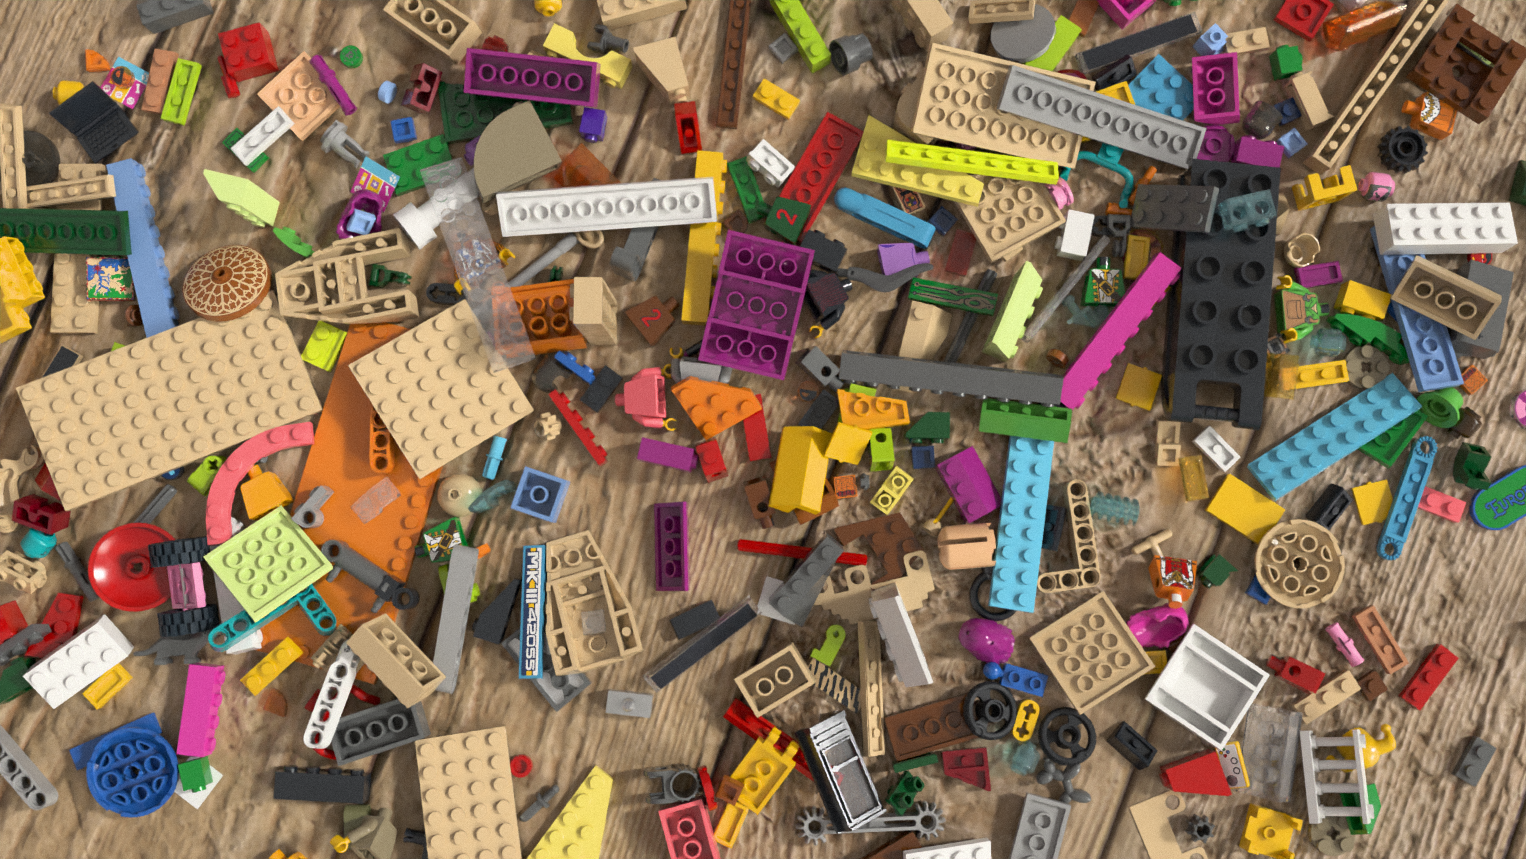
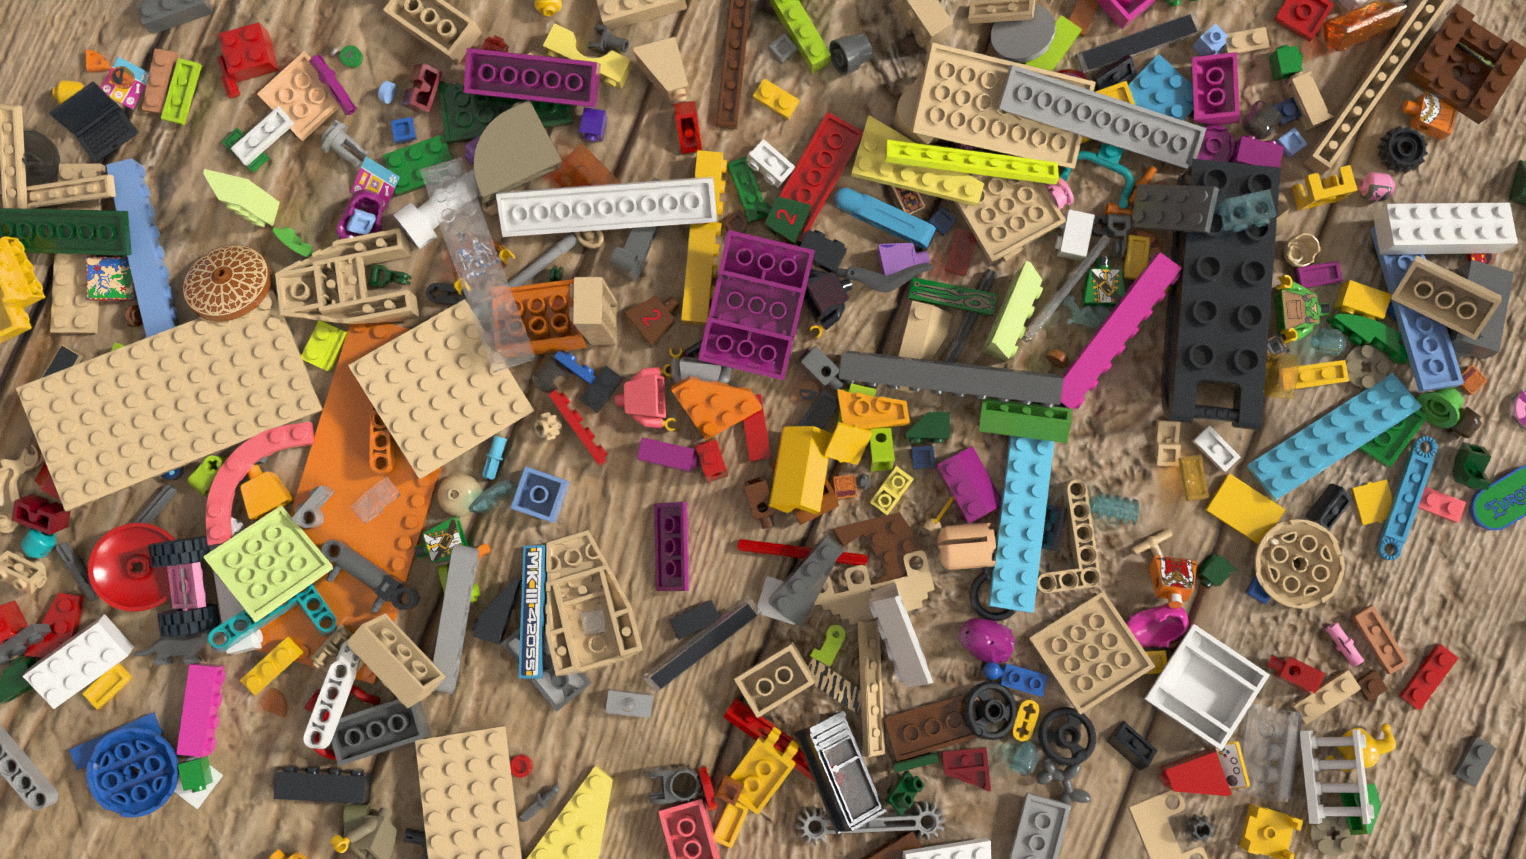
yellow piece [1115,363,1162,411] -> none

